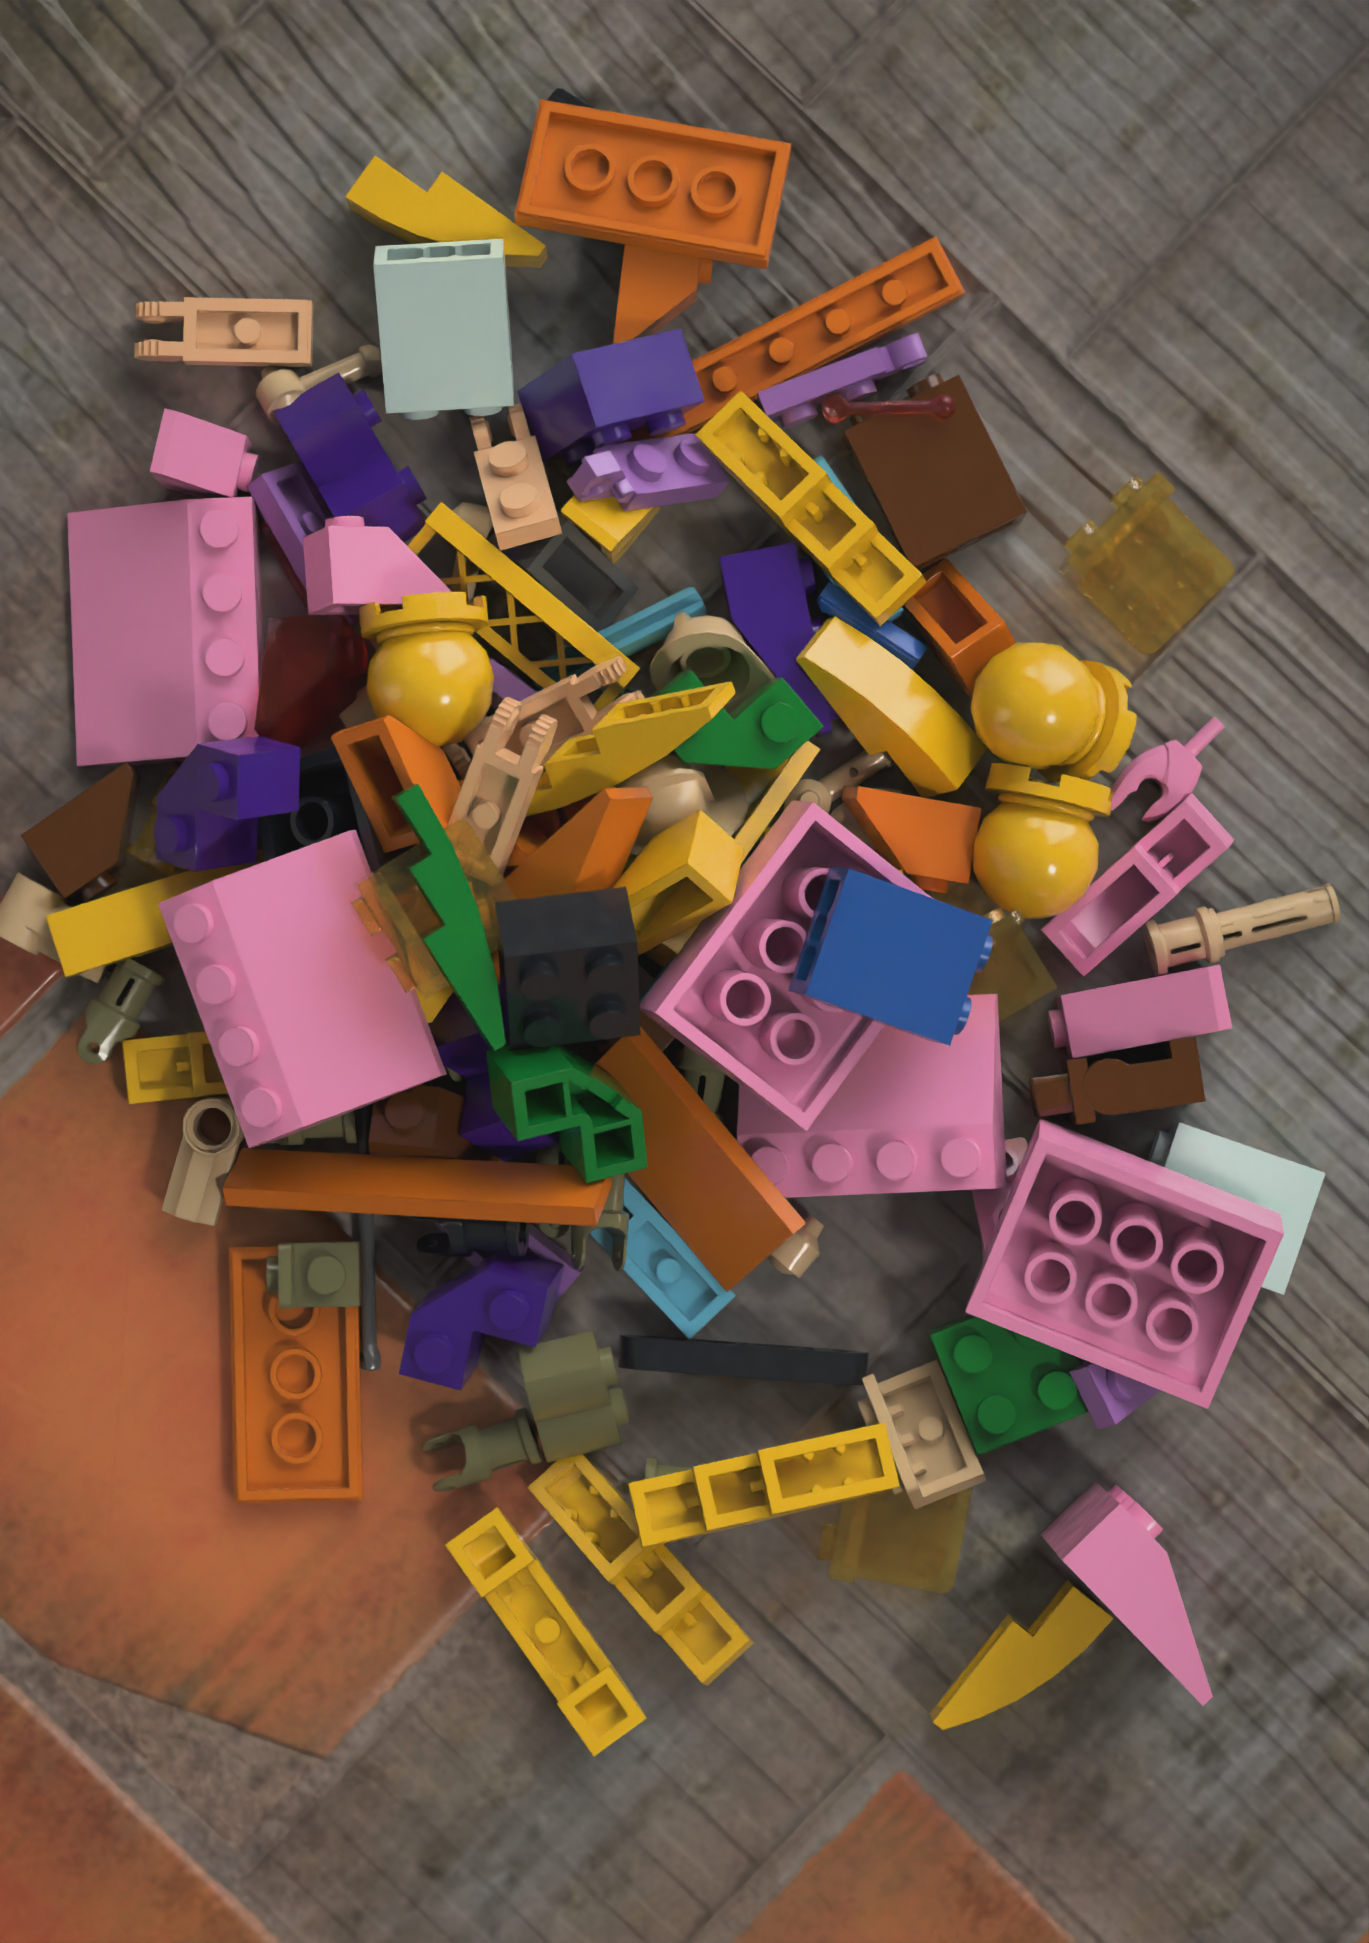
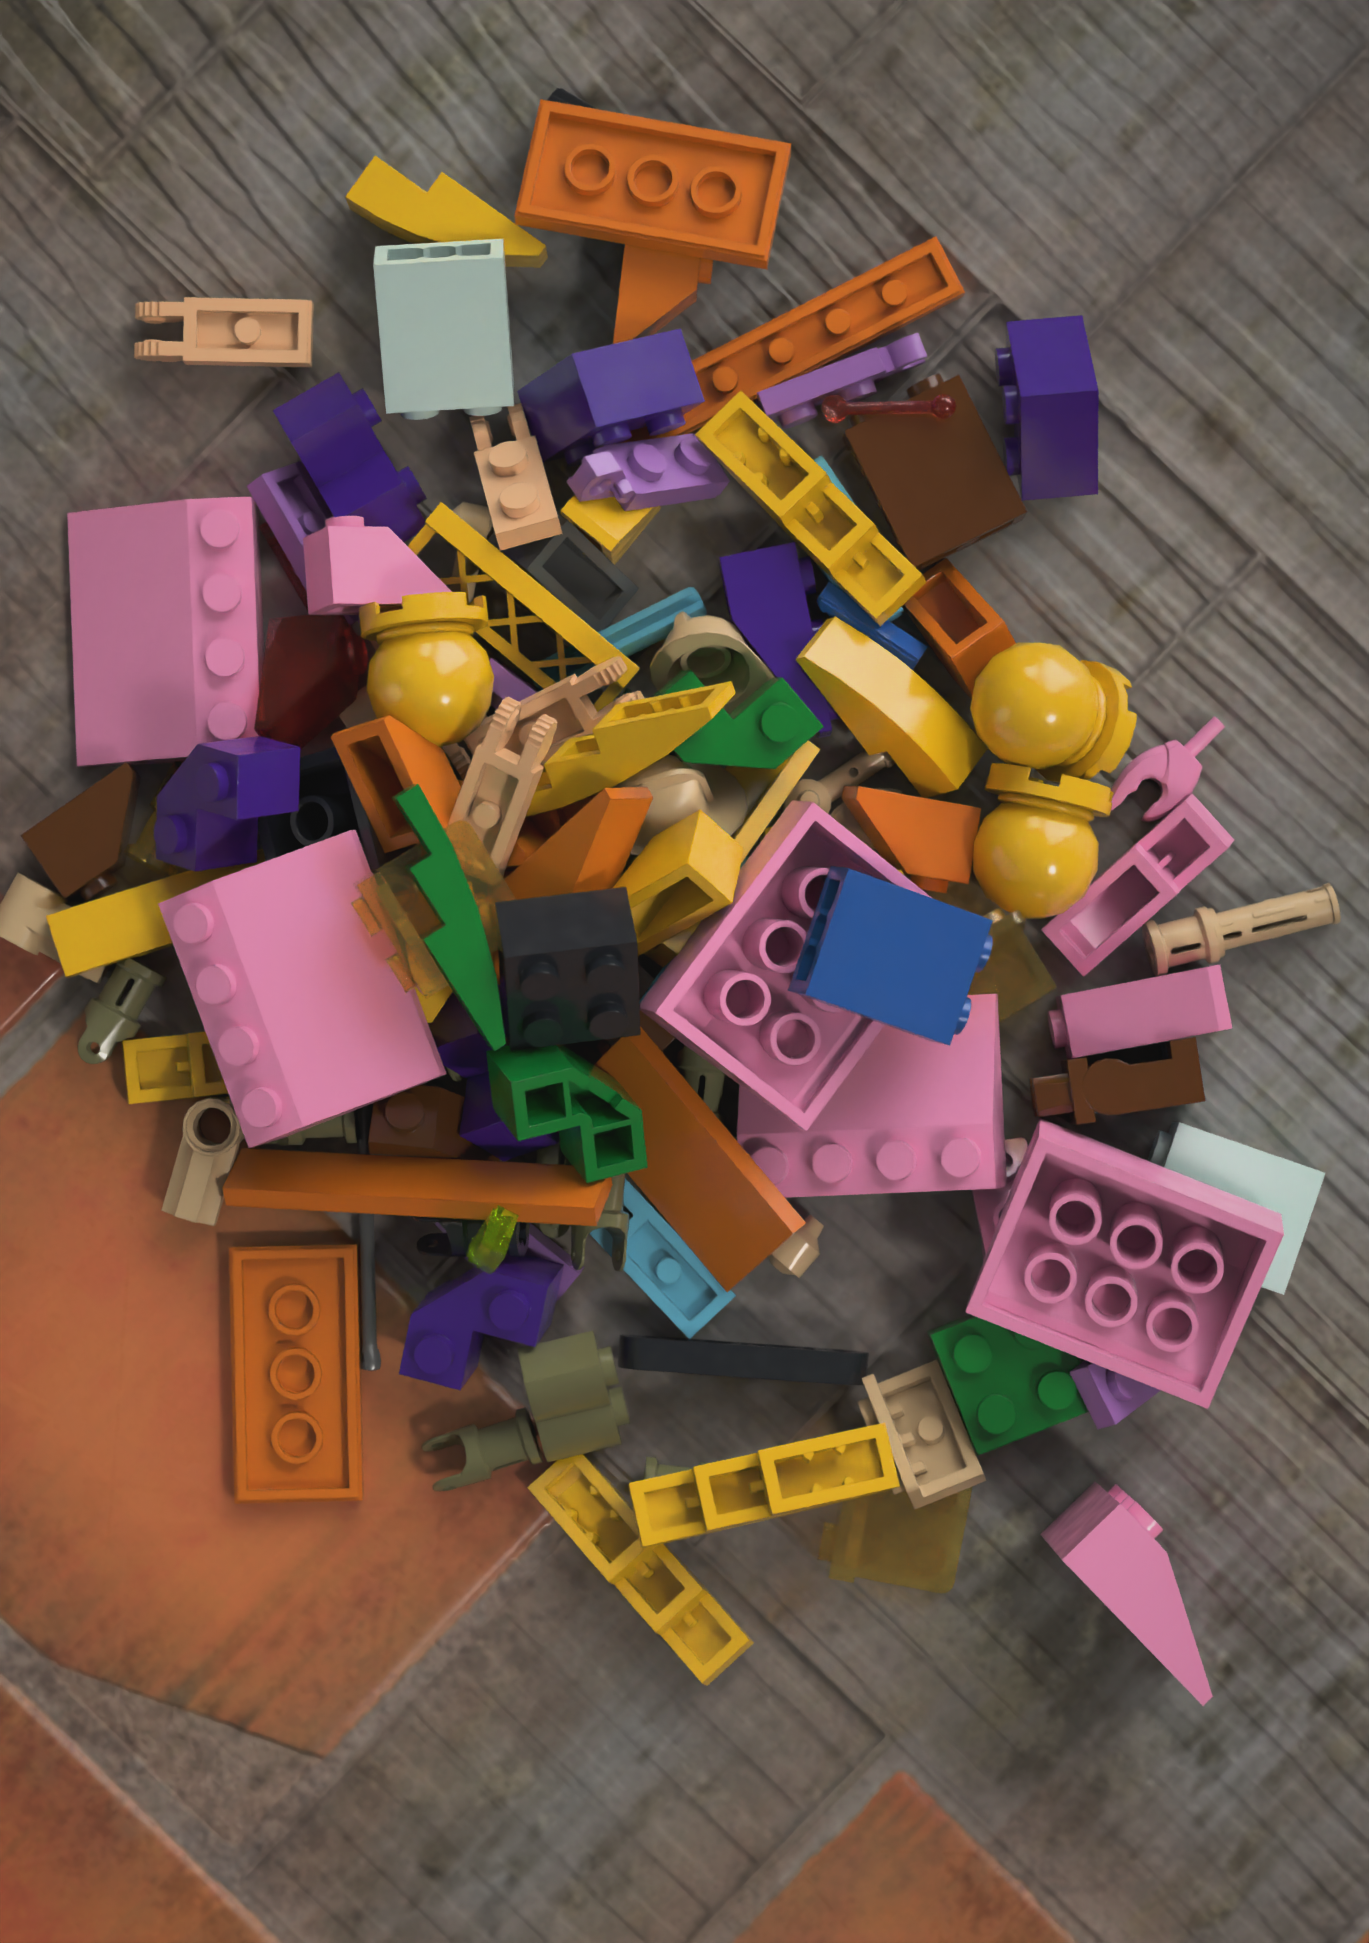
bright pink slope [150,408,260,498] -> none
tan piece [256,344,382,426] -> none
olive bracket [266,1241,361,1309] -> none
yellow slope [445,1507,647,1756] -> none
yellow slope [929,1580,1114,1730] -> none
clear yellow bracket [1059,471,1234,655] -> none
none -> clear neon green tile [466,1205,519,1274]
none -> dark purple brick [995,315,1099,501]

